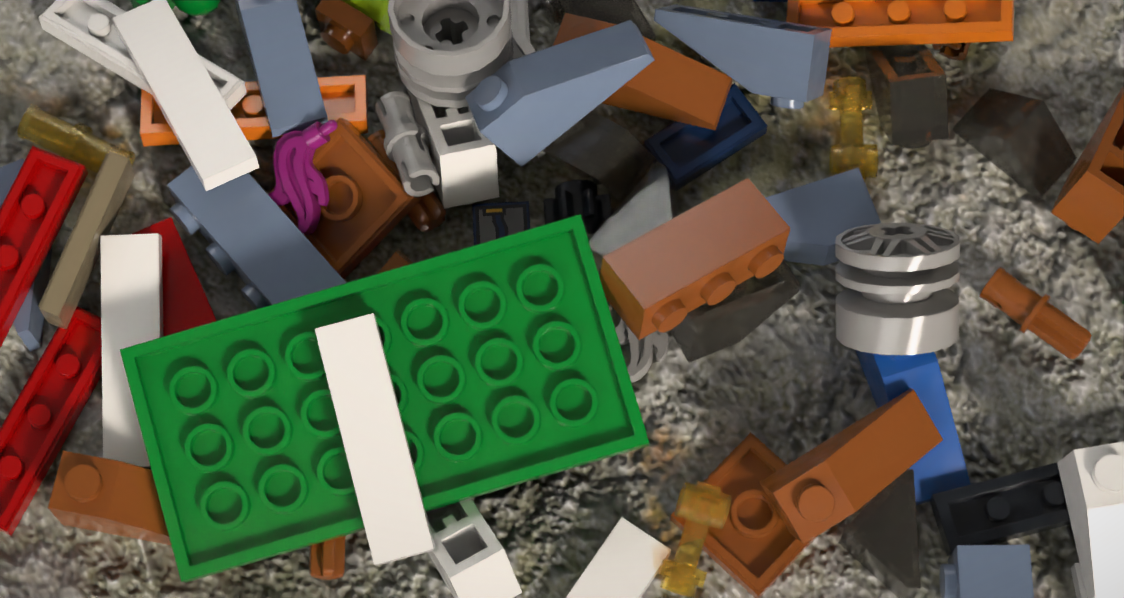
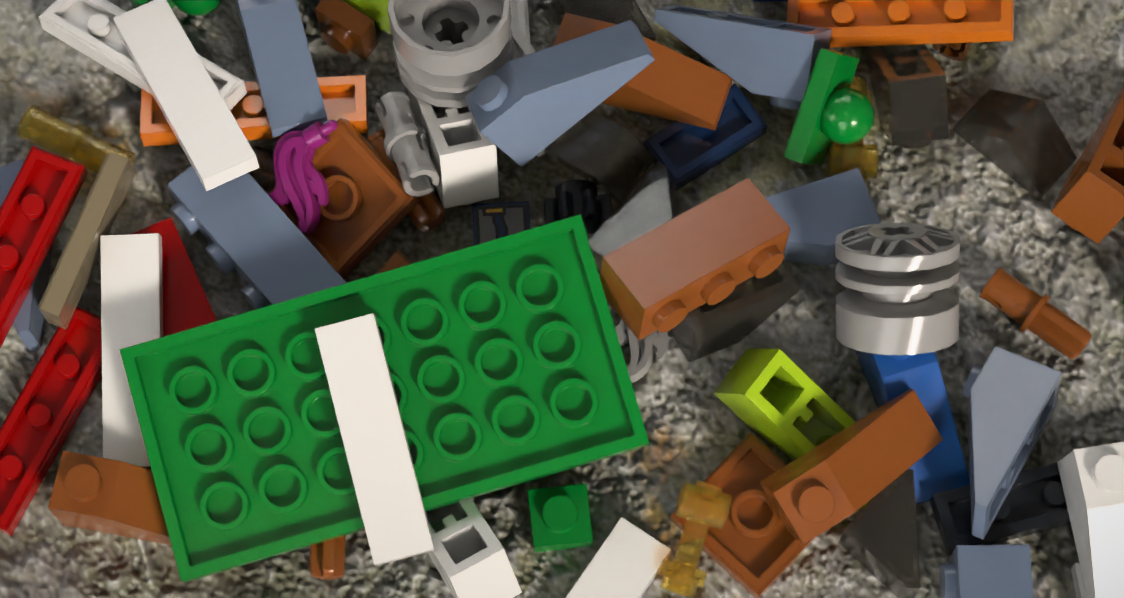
none -> green plate [528,484,593,553]
none -> lime slope [713,348,873,509]
none -> green tile [784,48,874,165]
none -> sand blue slope [963,346,1061,540]

